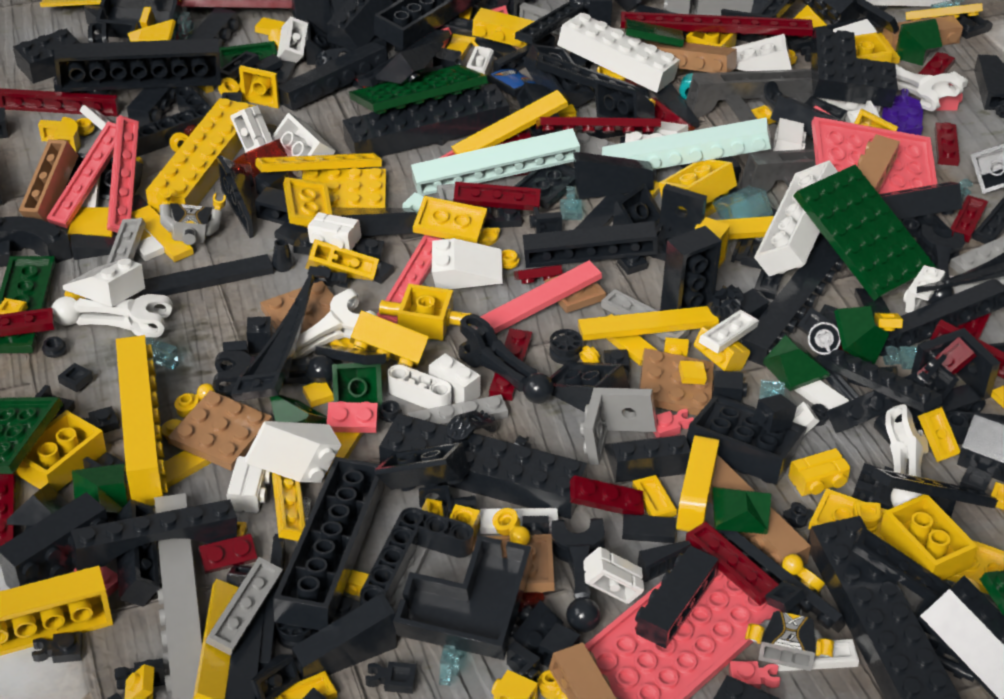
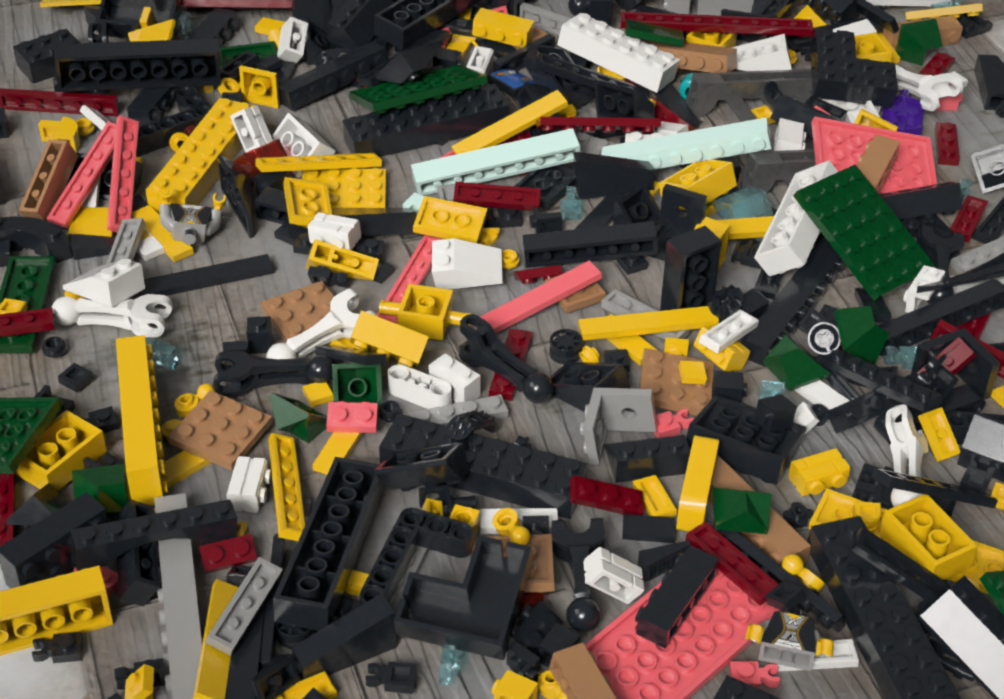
black plate [231,273,314,401] -> none
white slope [244,421,341,483] -> none
black cone [272,238,294,272] -> none
black tile [515,1,585,44] -> none
yellow plate [874,313,903,331] -> none

